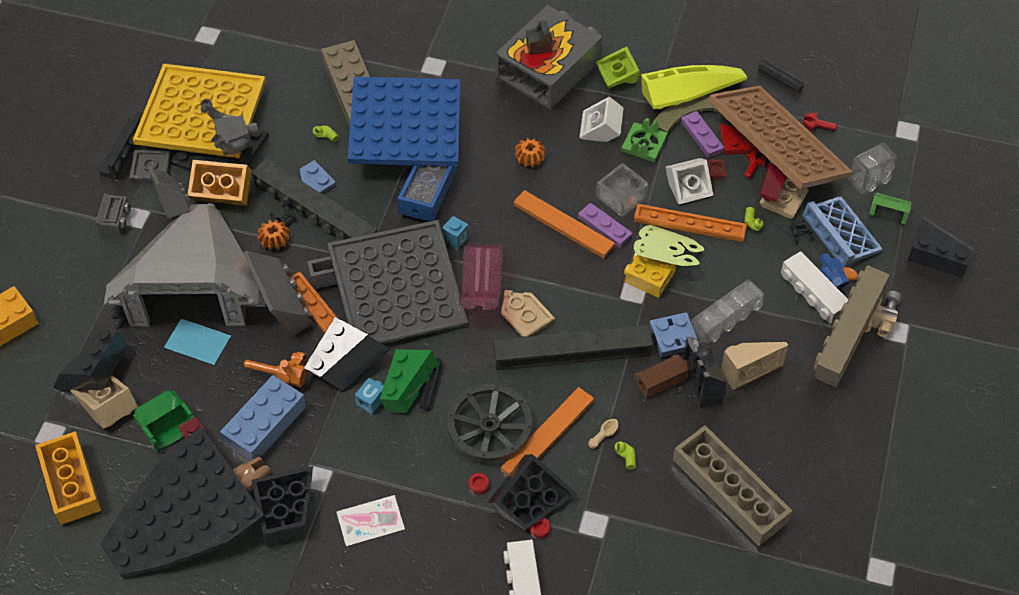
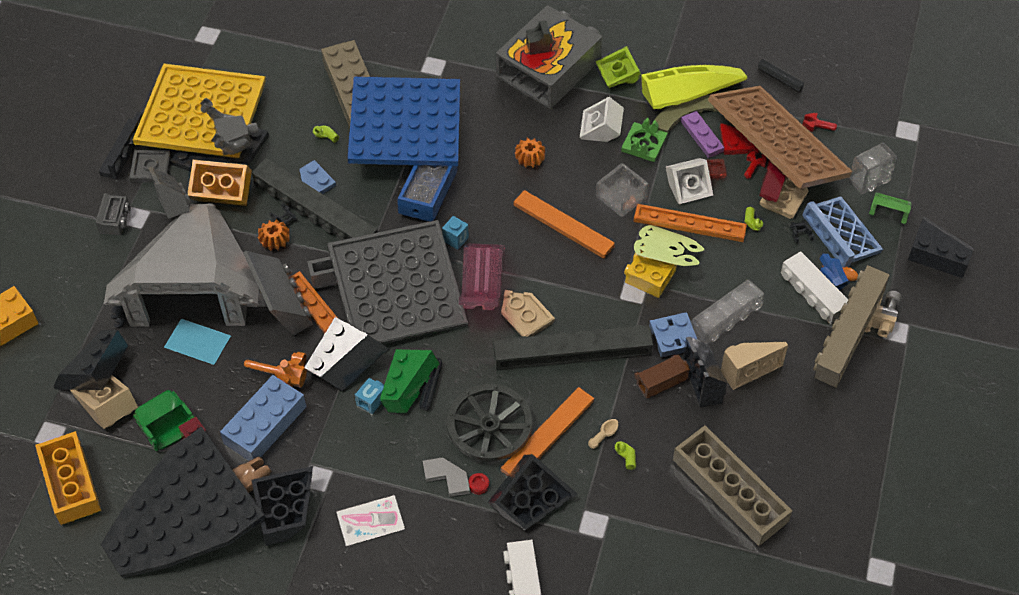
red tile [529,517,550,539] -> none
medium lavender plate [578,203,632,248] -> none
none -> light grey tile [423,458,470,497]

